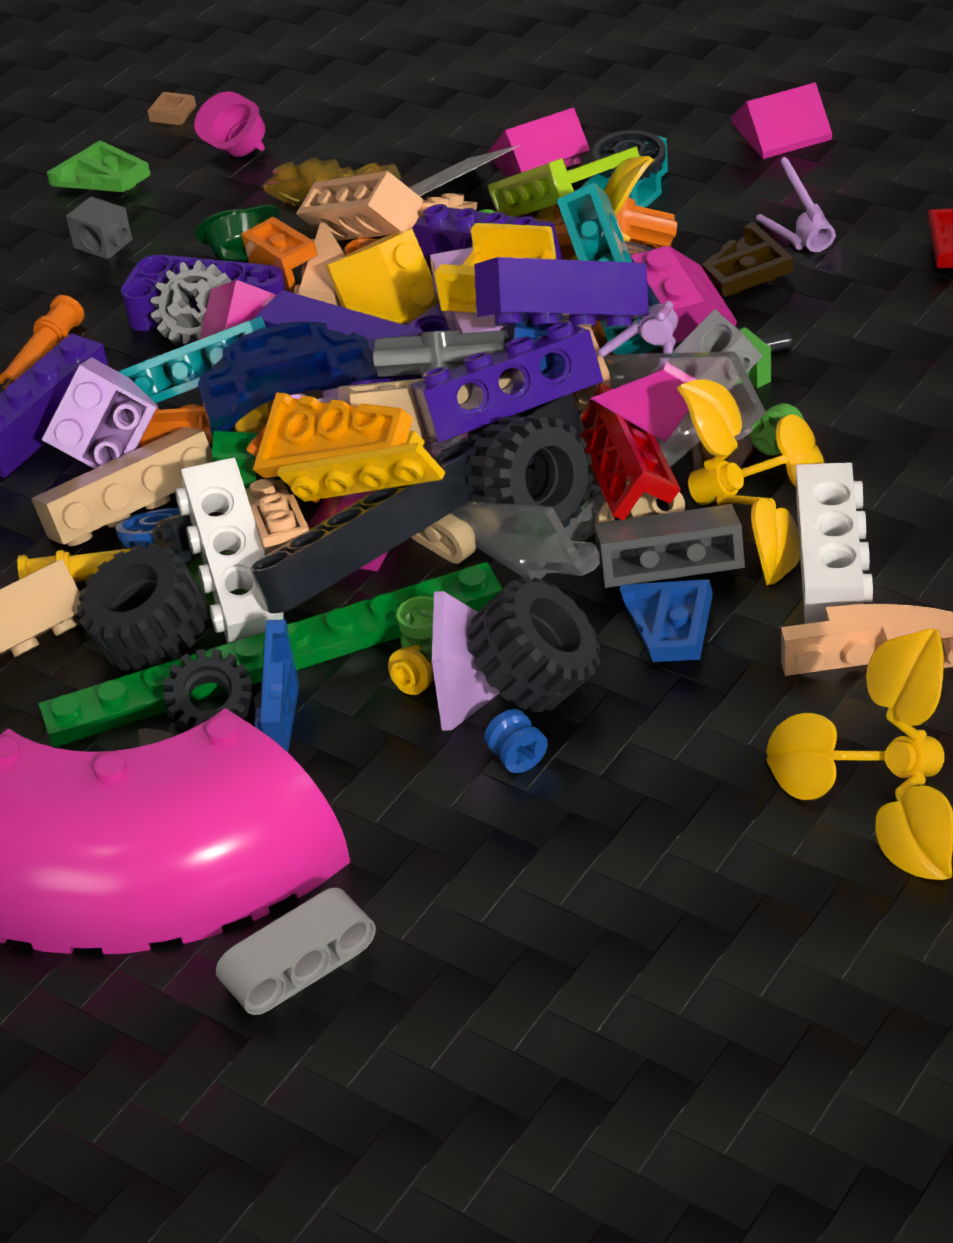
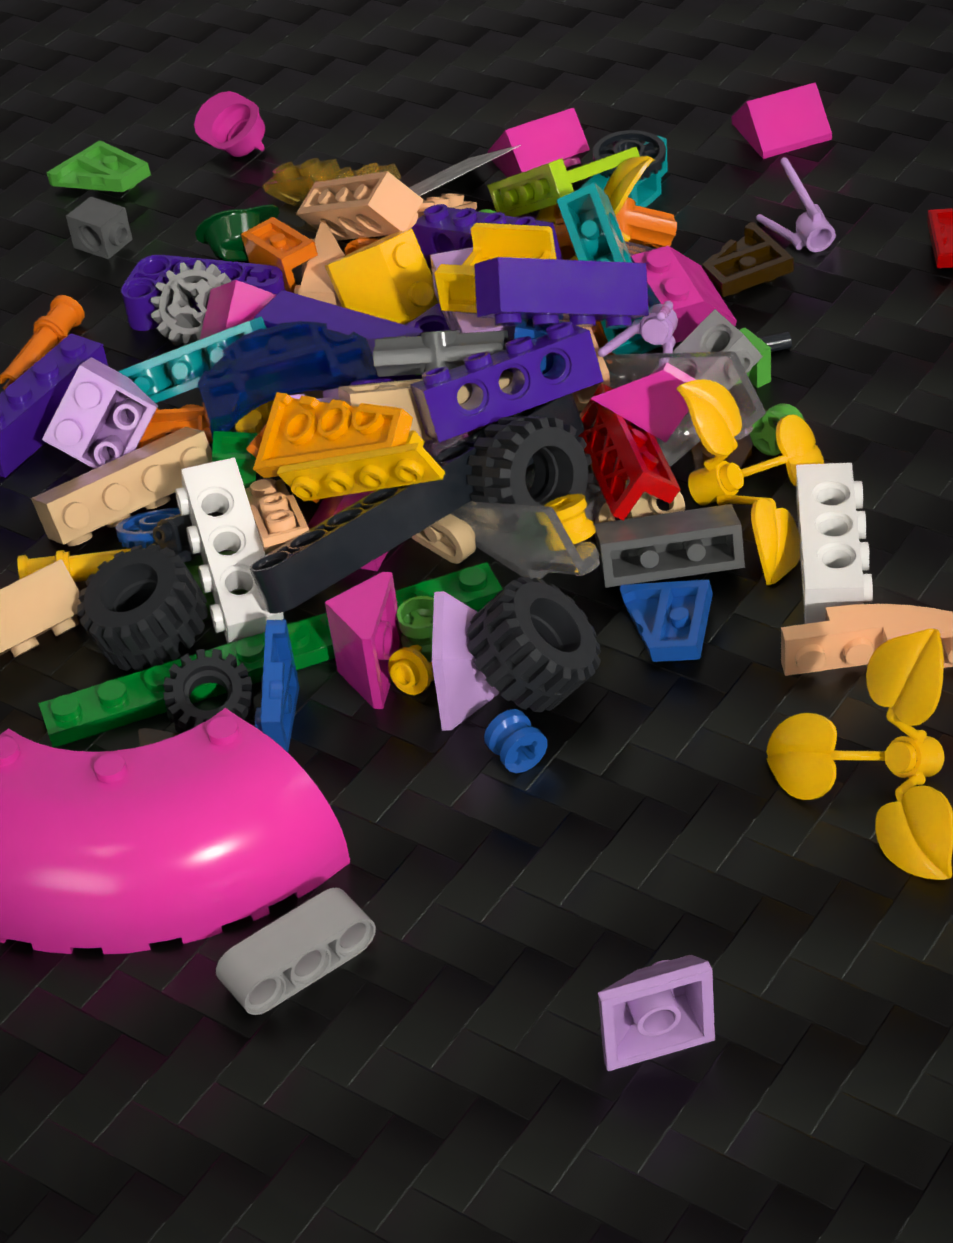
medium nougat tile [147,92,196,125] -> none
none -> dark pink slope [325,572,401,709]
none -> yellow wheel [540,494,596,547]
none -> lavender slope [598,955,715,1071]

